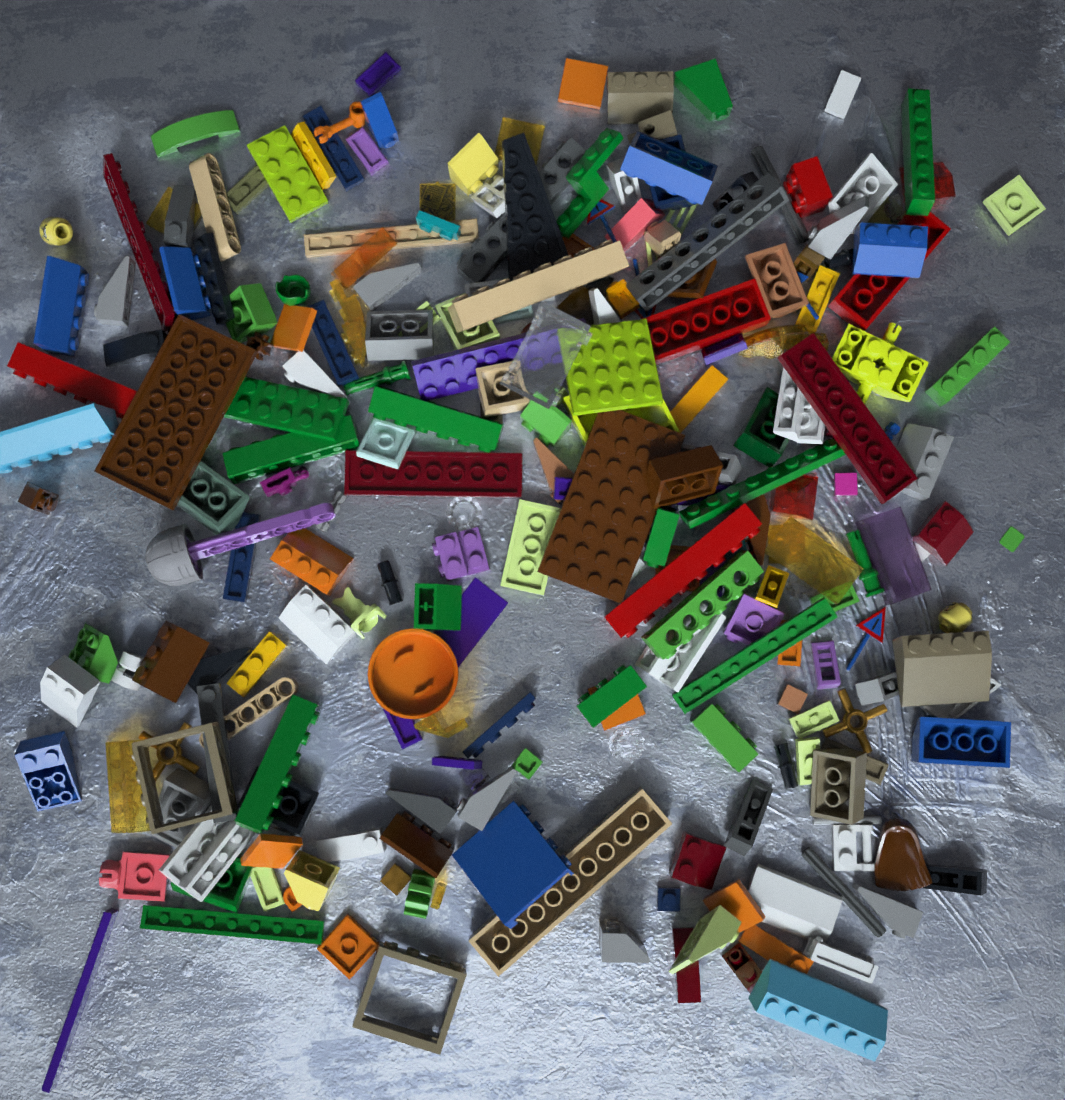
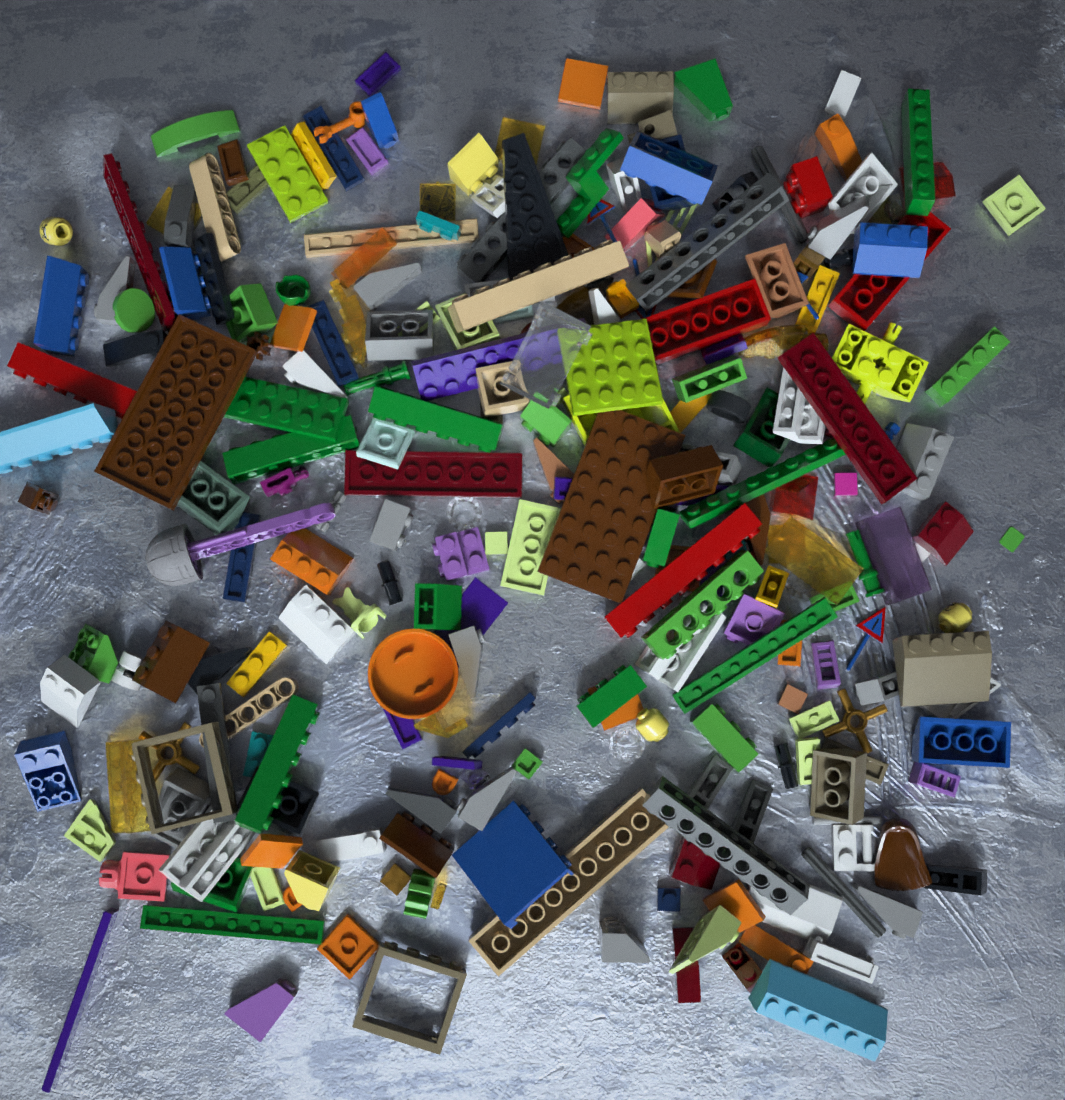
none -> yellowish green wing [64,799,116,862]
none -> bright green tile [113,288,155,333]
none -> reddish brown tile [217,139,249,186]
none -> medium lavender slope [224,978,298,1042]
none -> teal plate [243,731,274,777]
none -> light grey brick [369,499,414,552]
none -> orange tile [432,768,459,795]
none -> light grey slope [448,626,485,699]
none -> yellowish green tile [485,532,508,555]
none -> light yellow head [635,708,669,742]
none -> dark grey brick [642,776,810,916]
none -> bright green brick [672,355,747,403]
none -> light grey slope [686,755,733,821]
none -> black tyre [706,390,751,423]
none -> orange slope [815,113,862,182]
none -> medium lavender slope [908,762,961,798]

